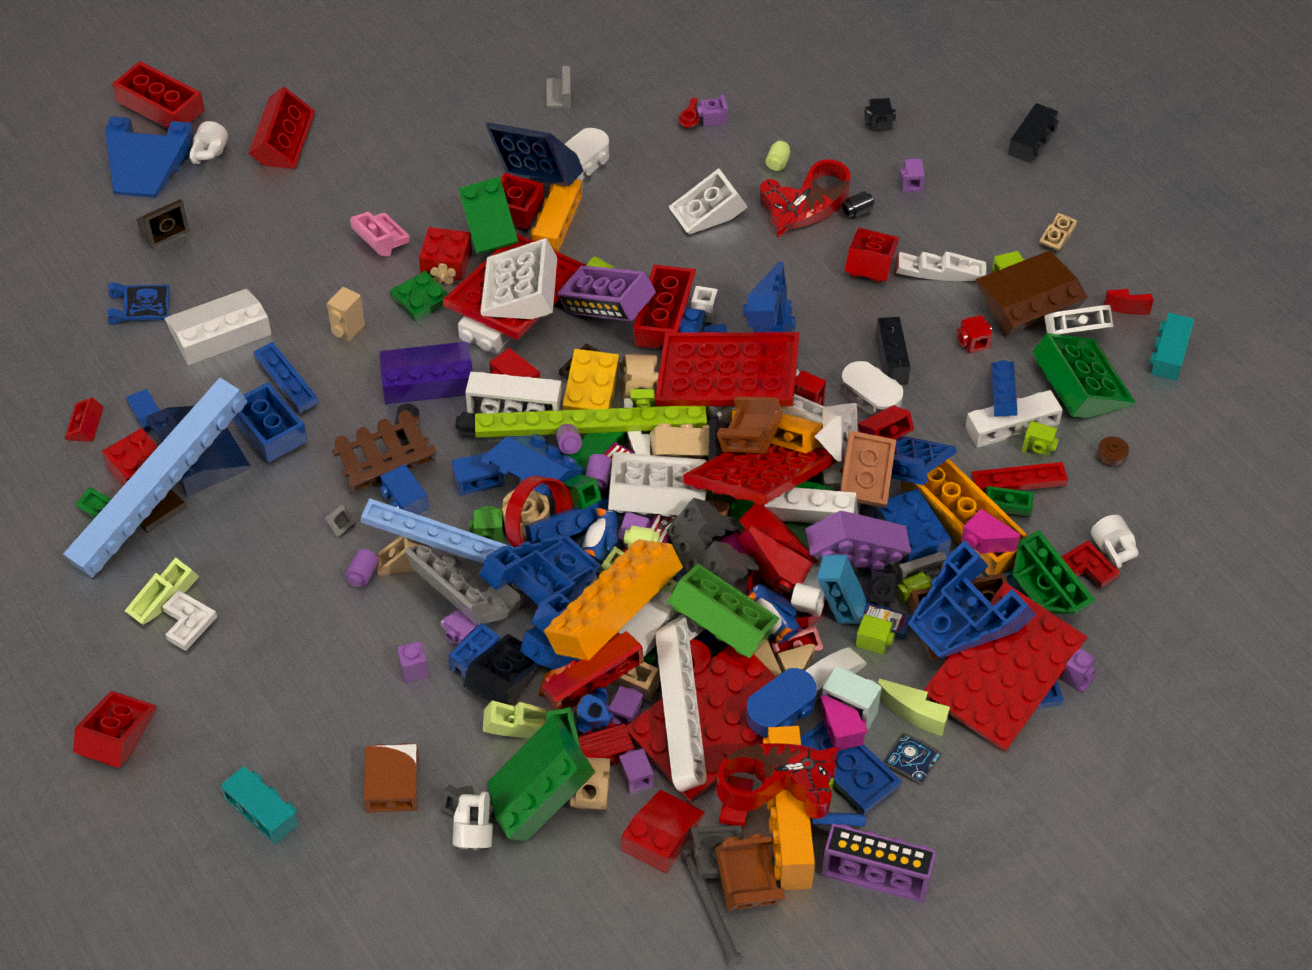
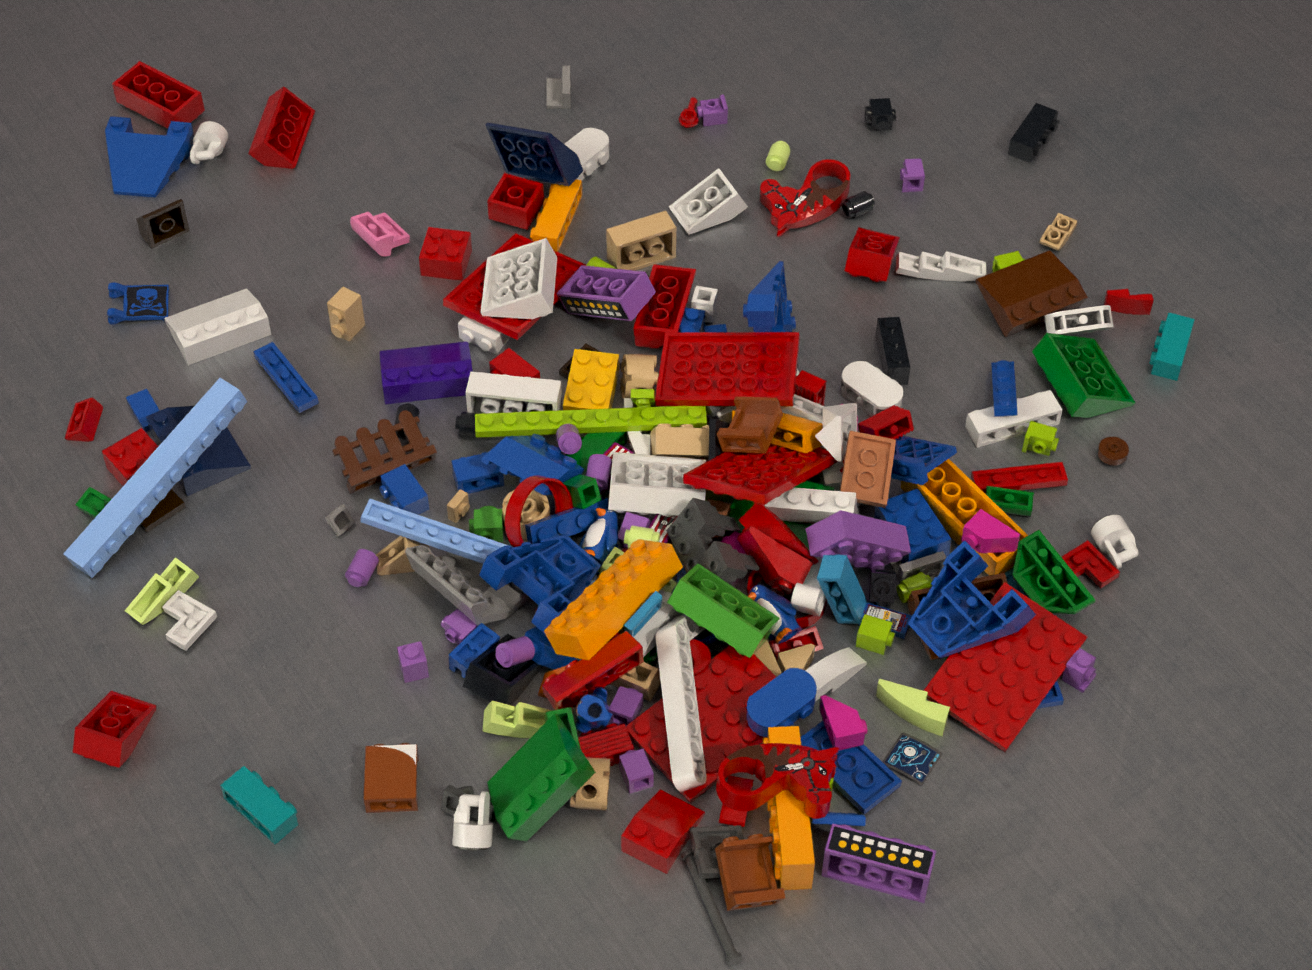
blue brick [232,382,308,463] -> none
green plate [390,271,448,322] -> none
tan plant [430,263,456,284] -> none
green slope [458,176,519,255] -> none
light aqua brick [819,666,882,730] -> none
red brick [956,315,992,354] -> none
none -> tan plate [447,489,470,523]
none -> medium lavender brick [496,636,535,668]
none -> tan brick [606,211,677,271]
none -> dark azure tile [623,591,663,637]

